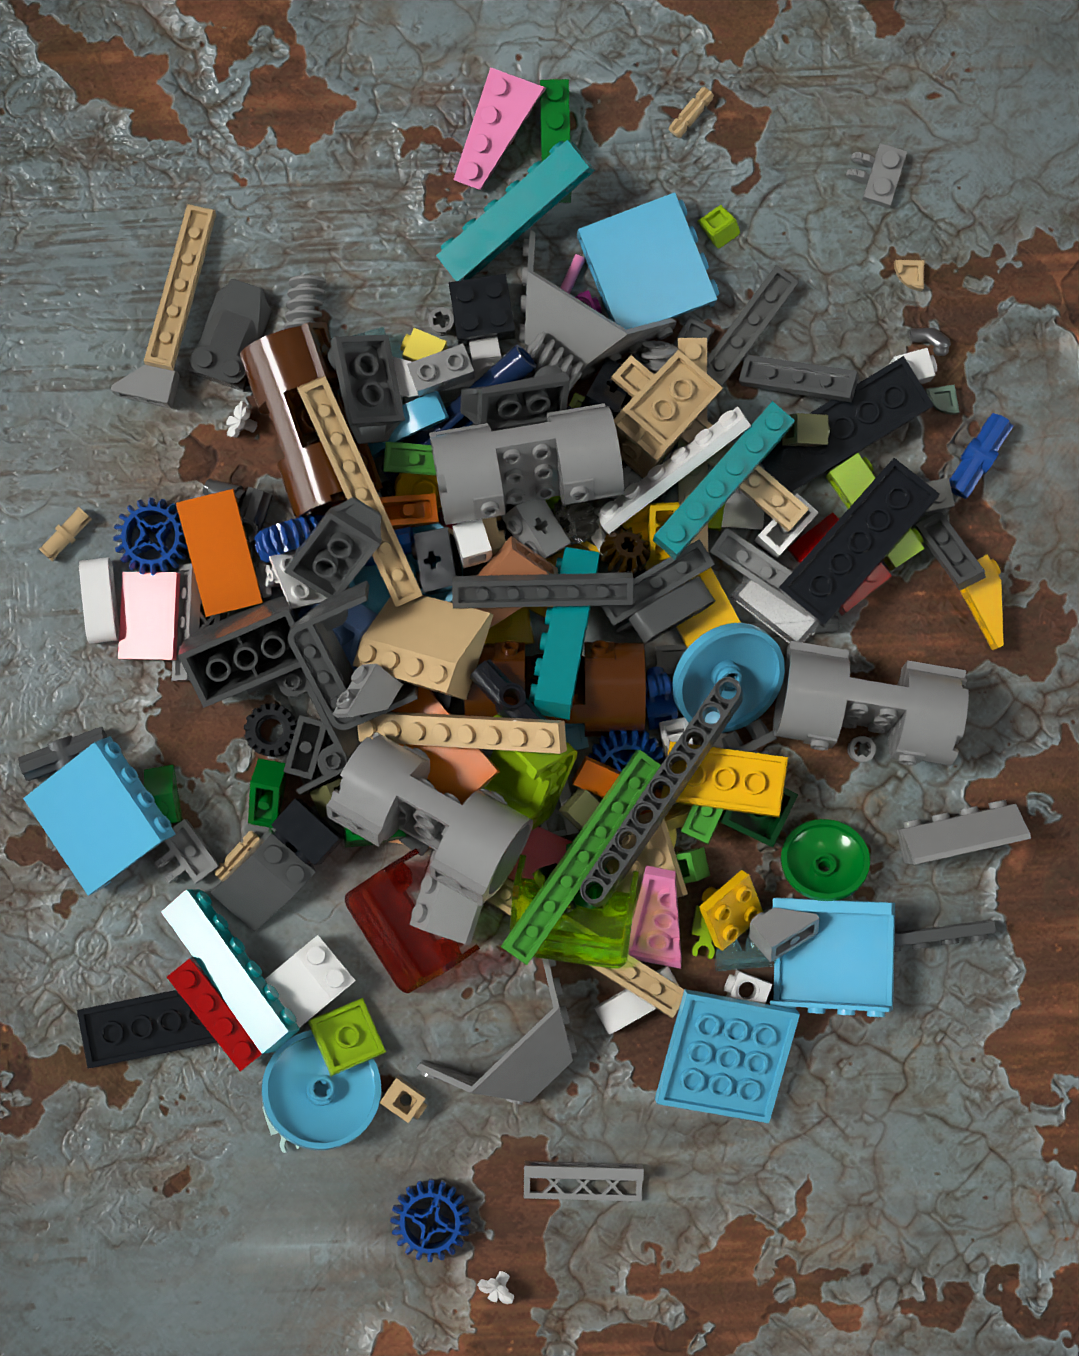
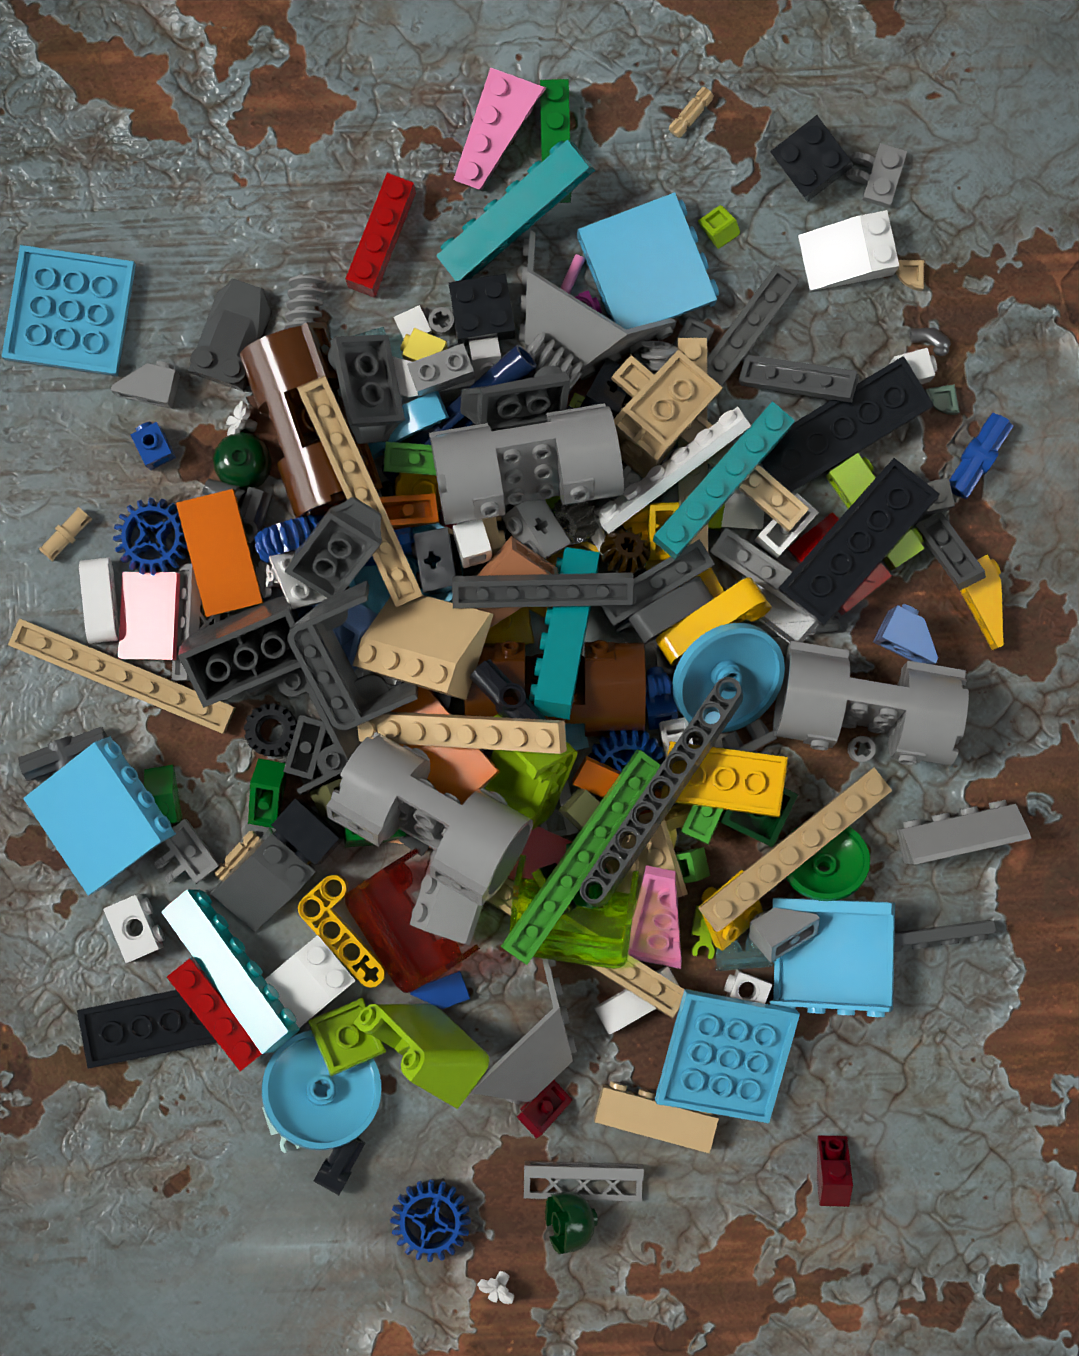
tan tile [144,204,216,371] -> none
light grey slope [332,664,403,718] -> none
tan brick [379,1075,428,1123] -> none
olive brick [782,413,830,447] -> none
none -> medium azure plate [2,245,136,376]
none -> tan plate [8,618,236,734]
none -> white brick [103,894,165,963]
none -> blue brick [130,422,176,470]
none -> dark green cylinder [213,432,272,491]
none -> yellow beam [298,874,386,988]
none -> black piece [314,1137,365,1196]
none -> red brick [345,173,416,298]
none -> lime windscreen [353,1004,489,1109]
none -> white tile [394,305,432,339]
none -> blue tile [409,971,470,1009]
none -> dark red slope [516,1080,572,1139]
none -> dark green cylinder [545,1192,598,1254]
none -> tan brick [594,1081,719,1154]
none -> yellow beam [655,577,772,666]
none -> tan plate [698,767,892,932]
none -> black brick [770,115,854,202]
none -> white slope [798,210,899,292]
none -> dark red slope [817,1136,853,1207]
none -> medium blue slope [873,604,938,665]

